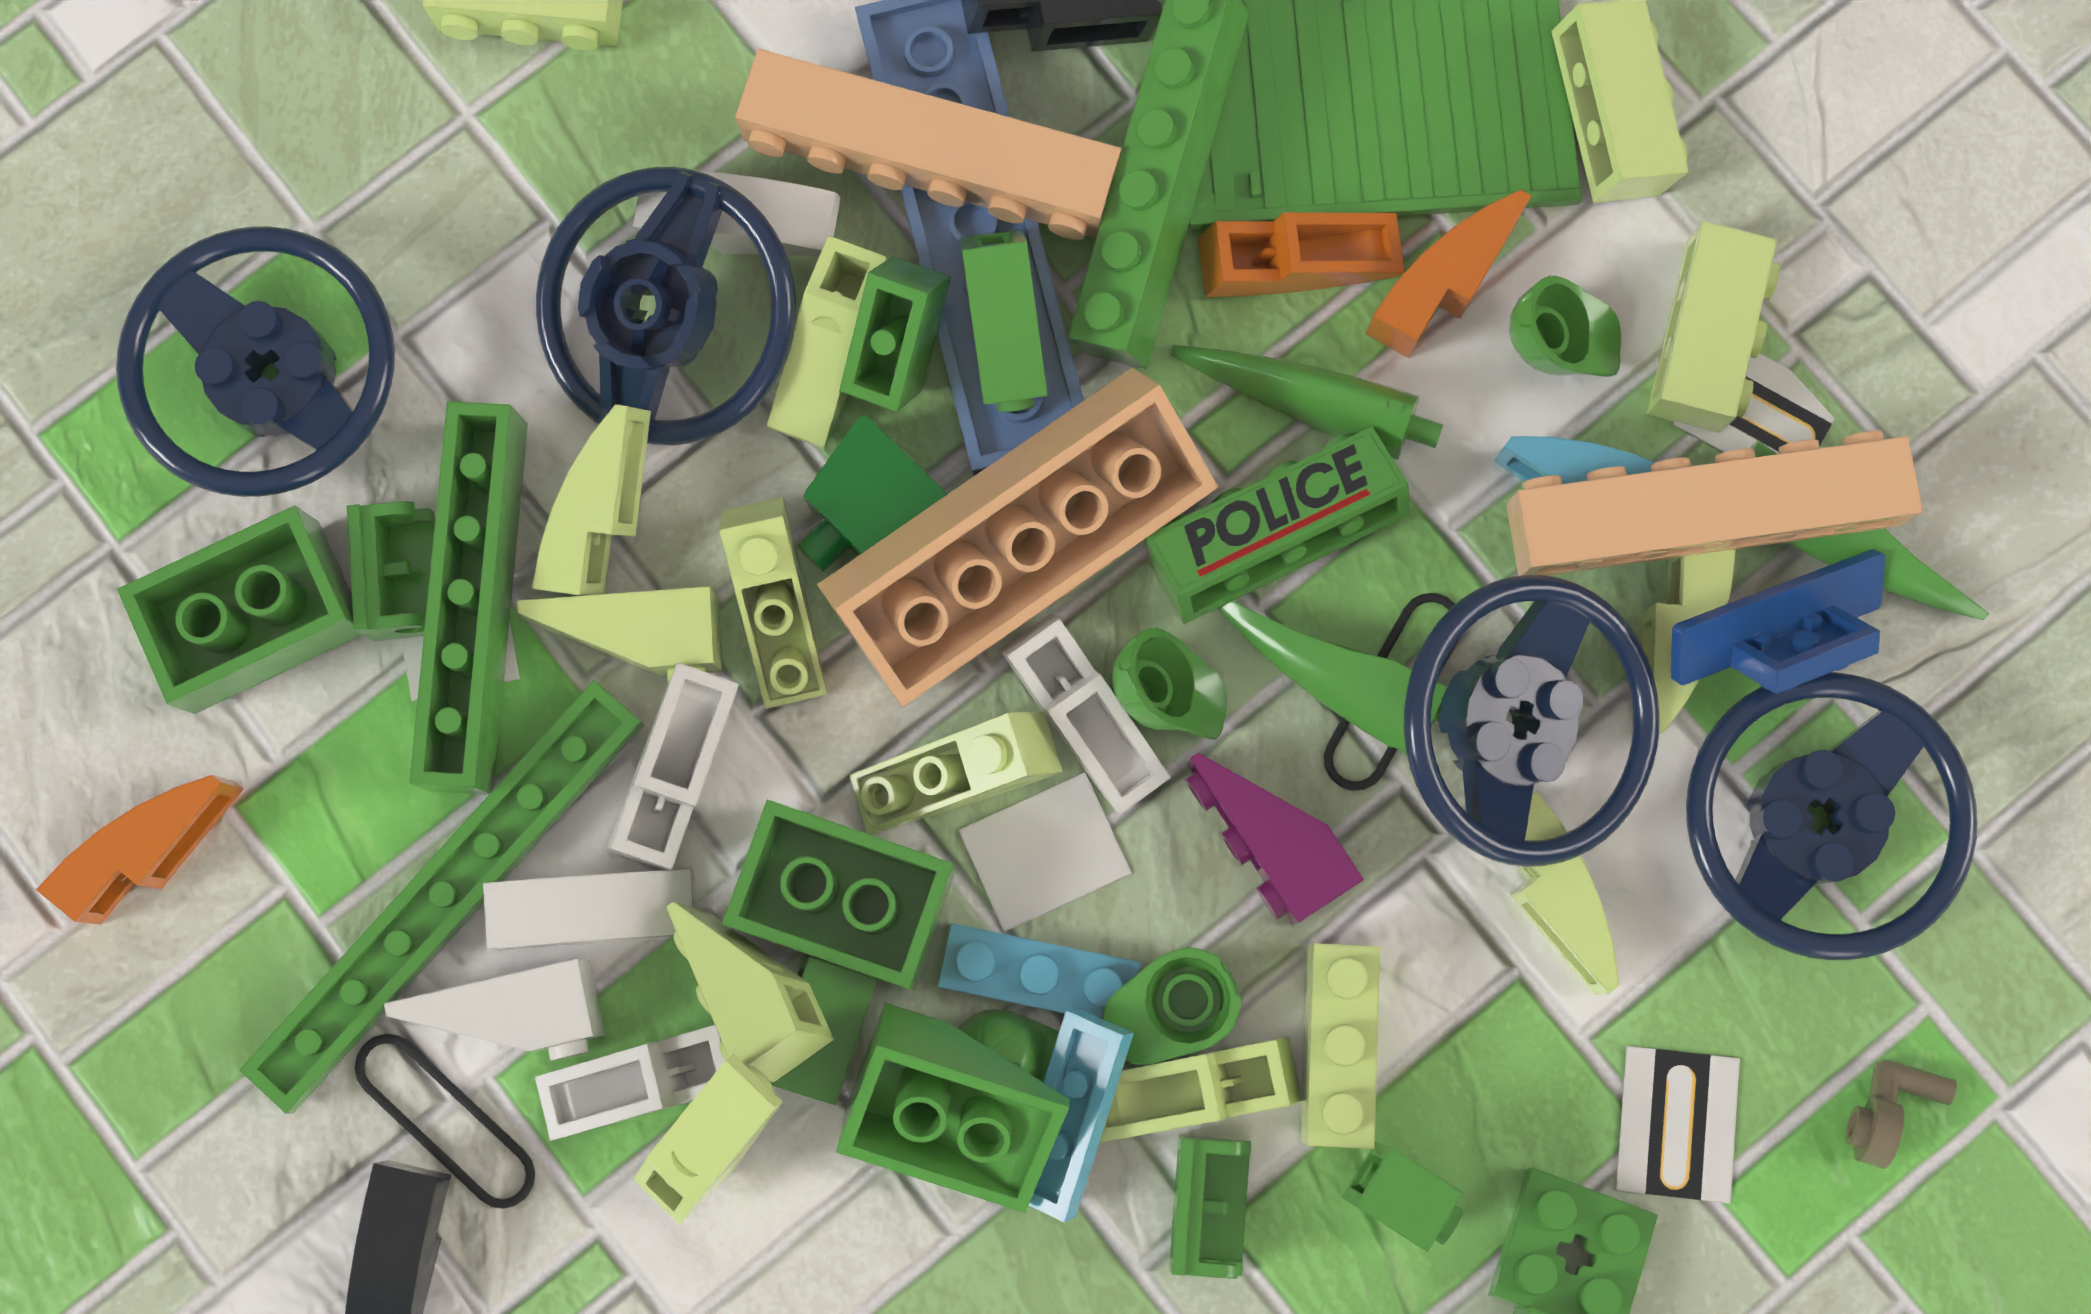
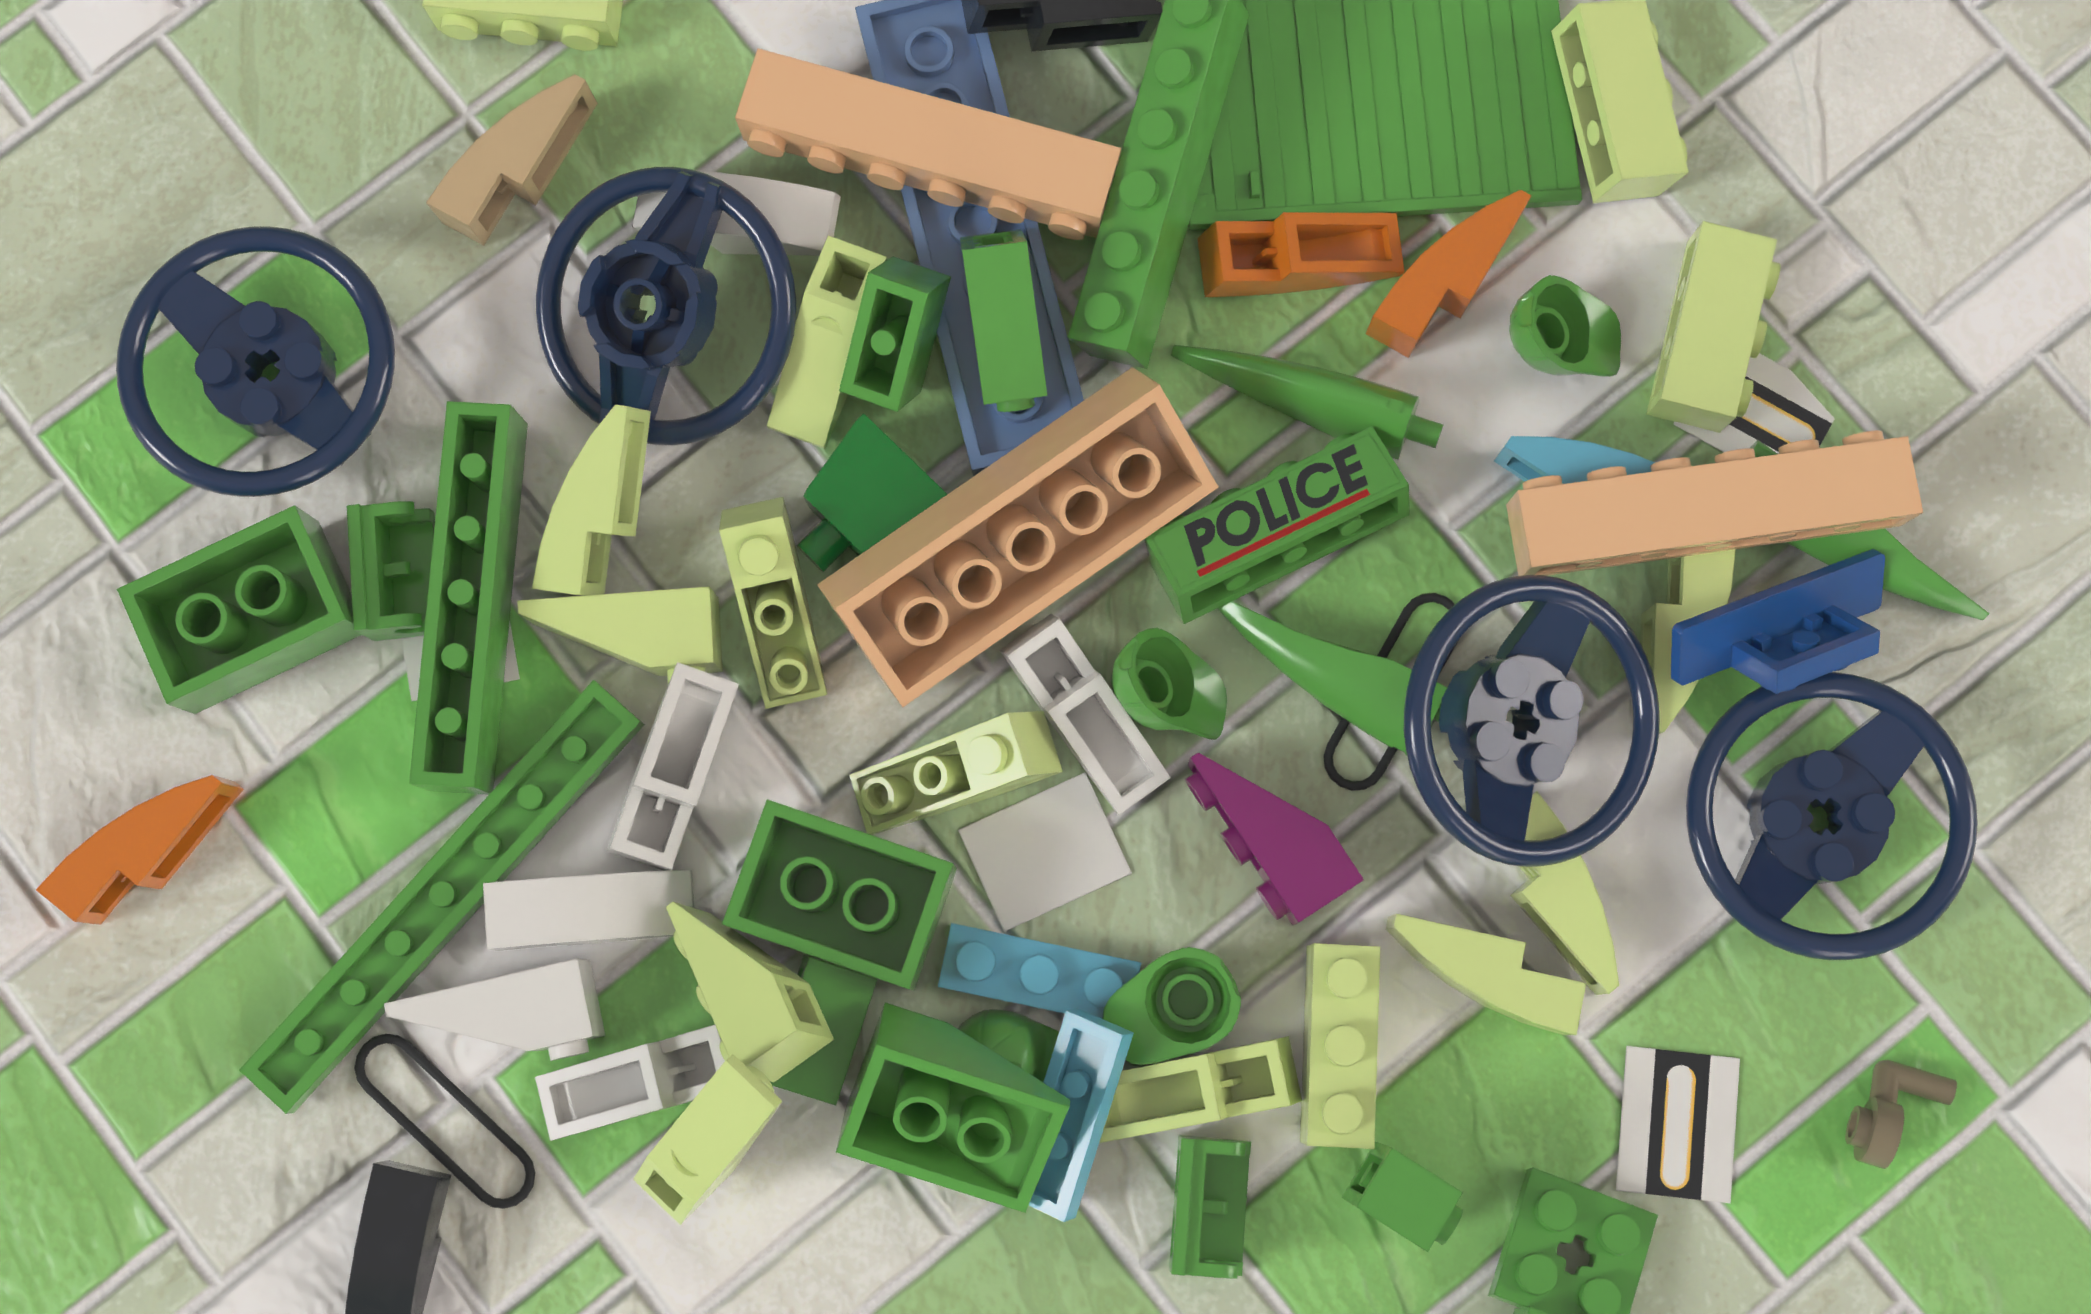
none -> tan slope [426,74,598,246]
none -> yellowish green slope [1386,914,1586,1035]

